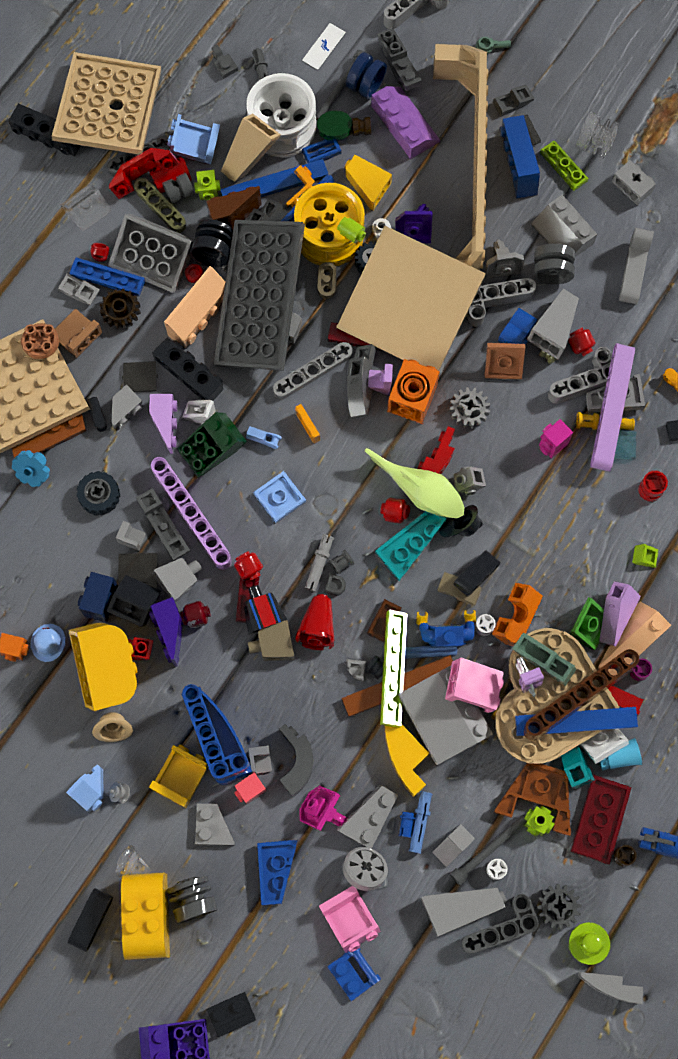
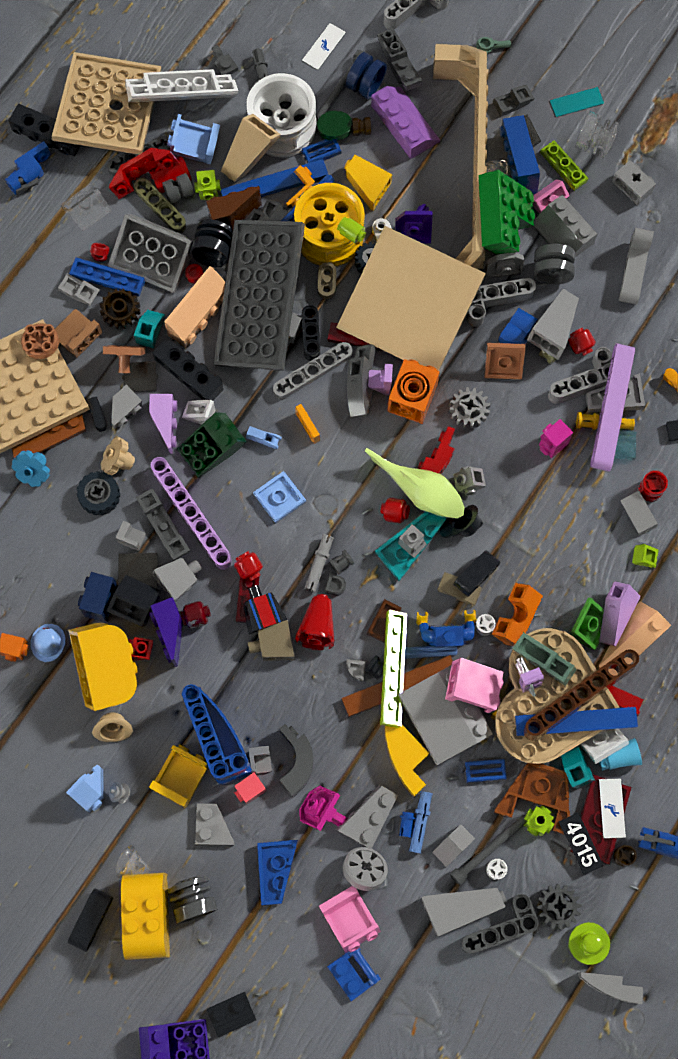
magenta wheel [630,658,652,681] -> none
none -> blue plate [5,141,51,195]
none -> tan plant [101,437,135,476]
none -> nougat tile [103,345,146,373]
none -> white slope [125,69,238,103]
none -> teal slope [134,310,165,349]
none -> black beam [302,305,321,361]
none -> light grey window [398,525,427,558]
none -> blue tile [465,759,507,783]
none -> green piece [478,170,535,255]
none -> clear hat [485,158,508,175]
none -> bright pink slope [533,180,569,214]
none -> teal sticker [550,87,604,117]
none -> black sticker [559,813,603,875]
none -> white sticker [599,779,626,838]
none -> light grey hinge [620,491,658,535]

